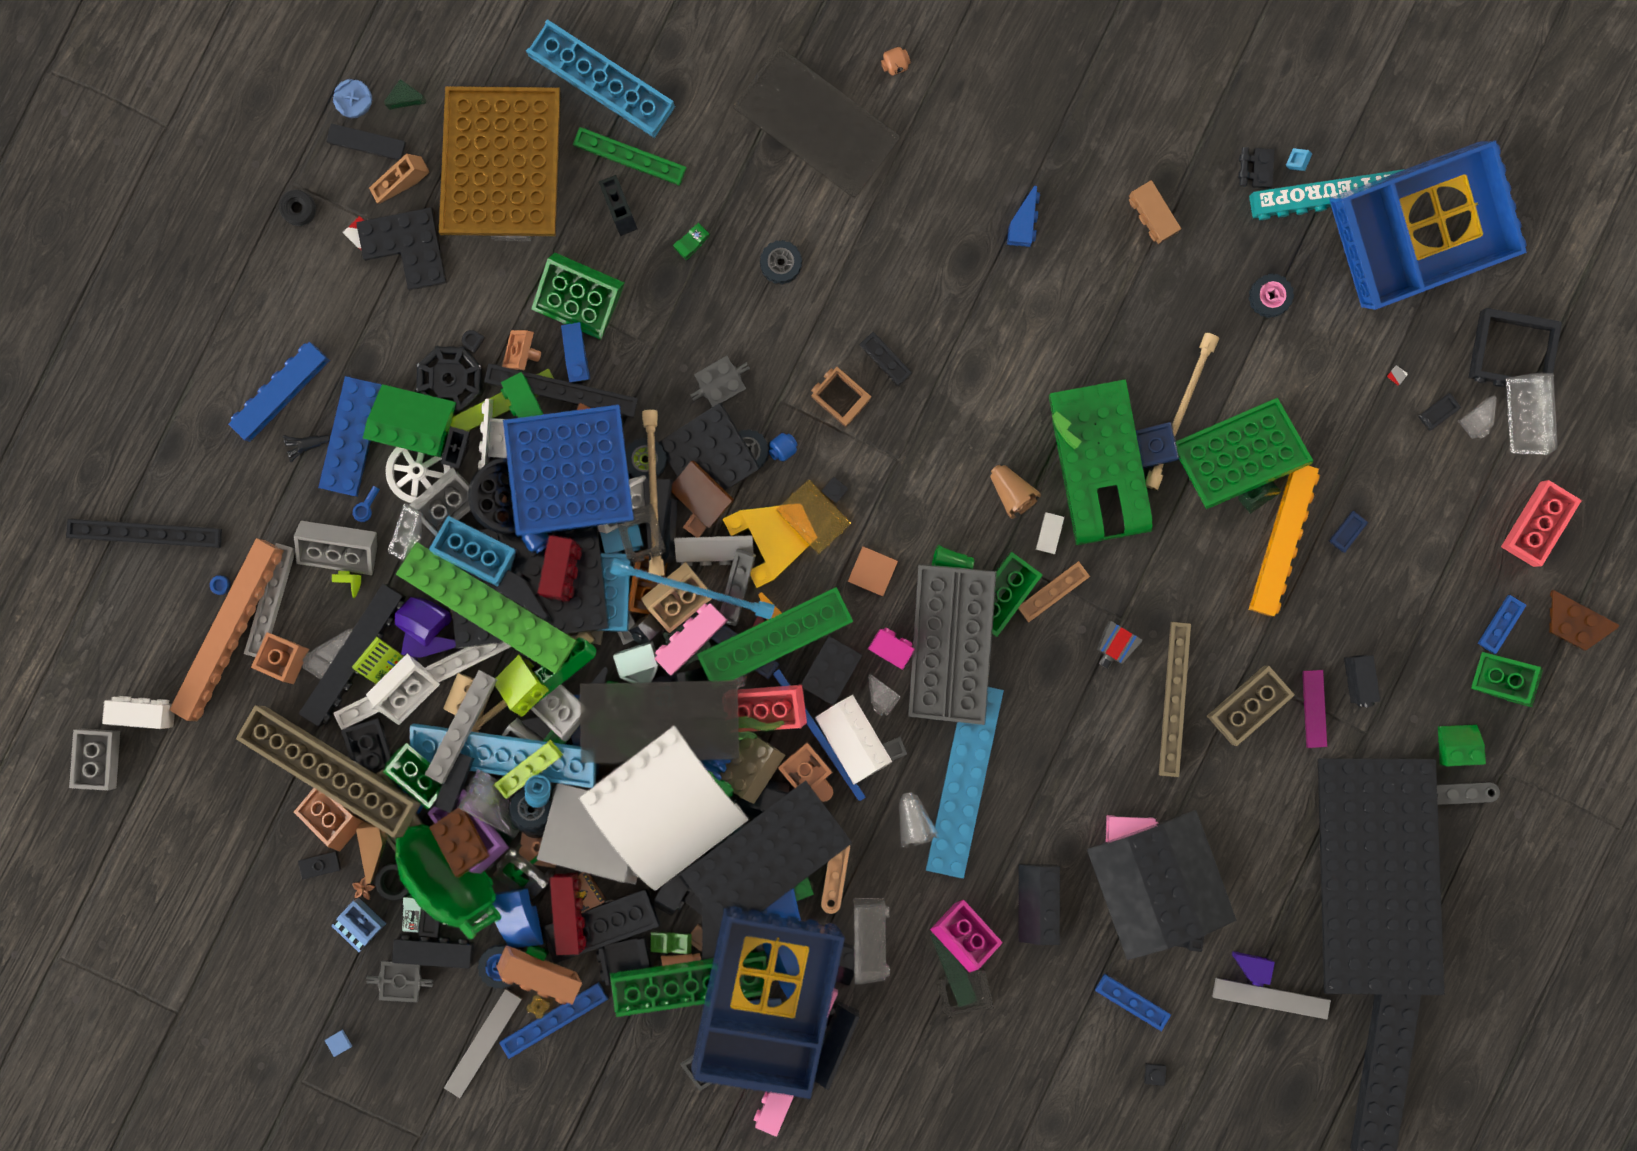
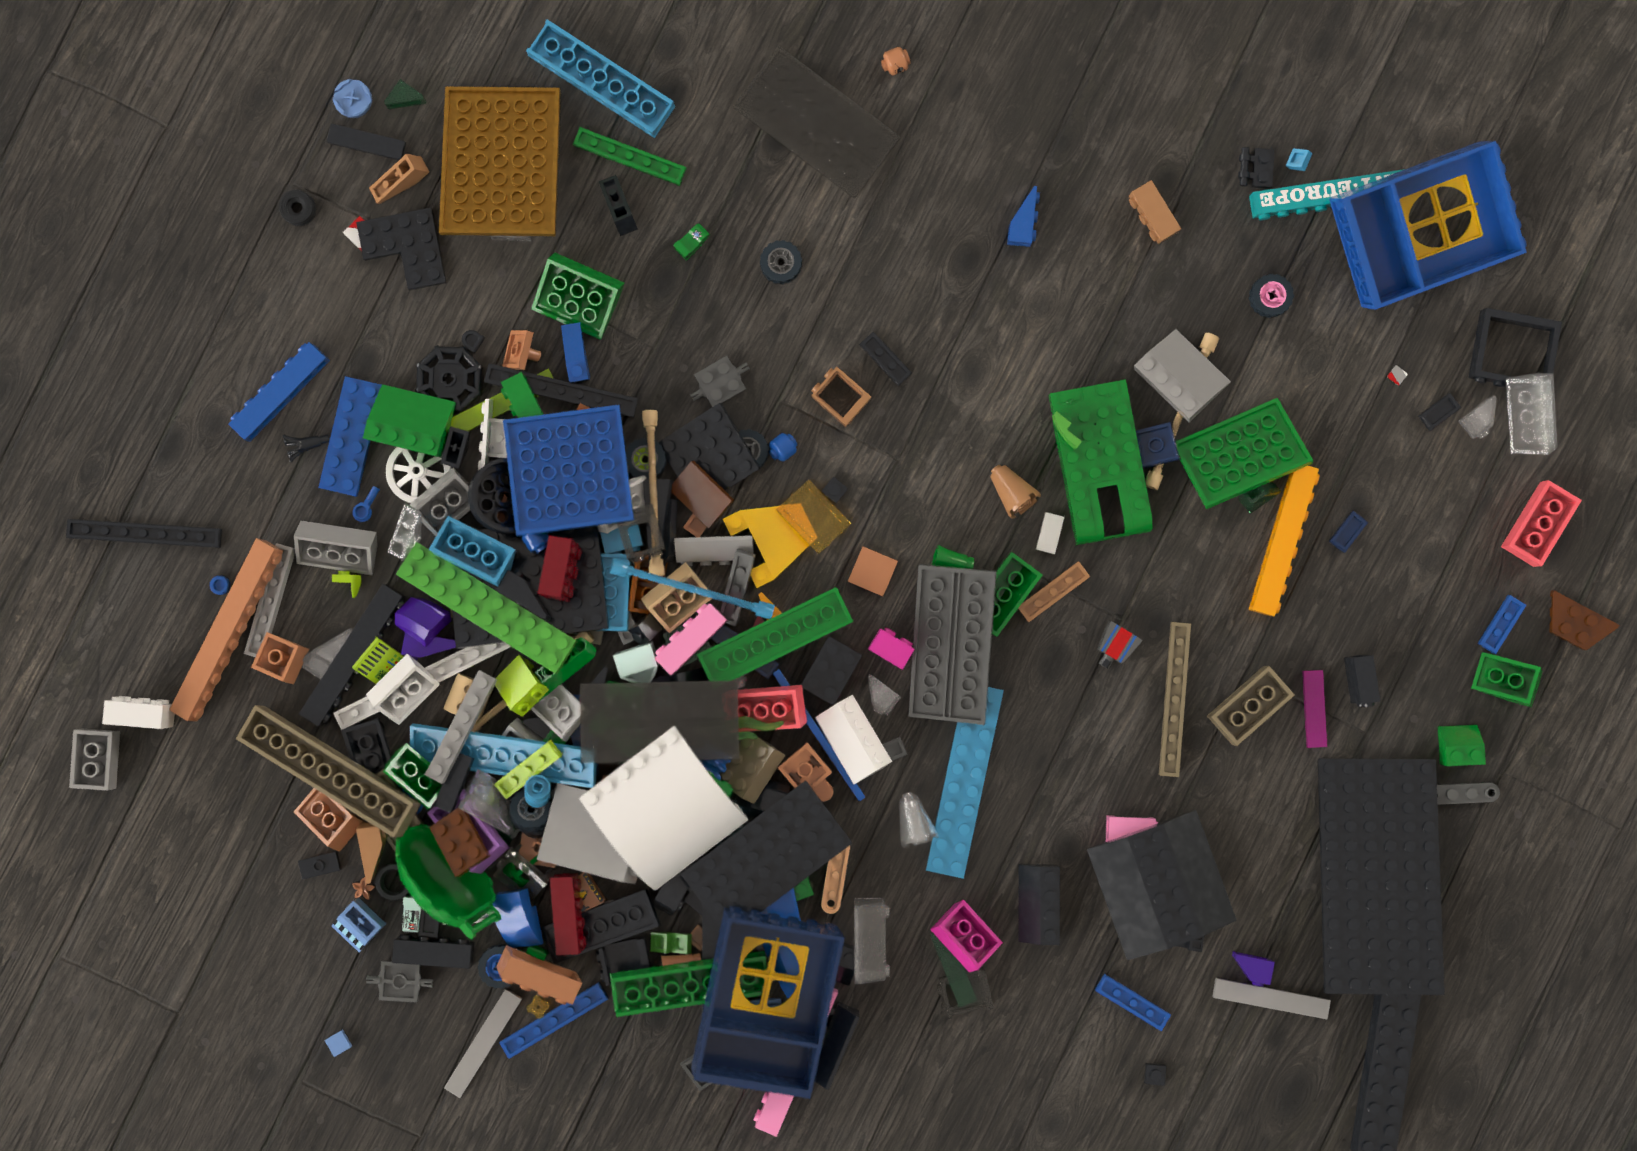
none -> light grey slope [1134,329,1231,422]

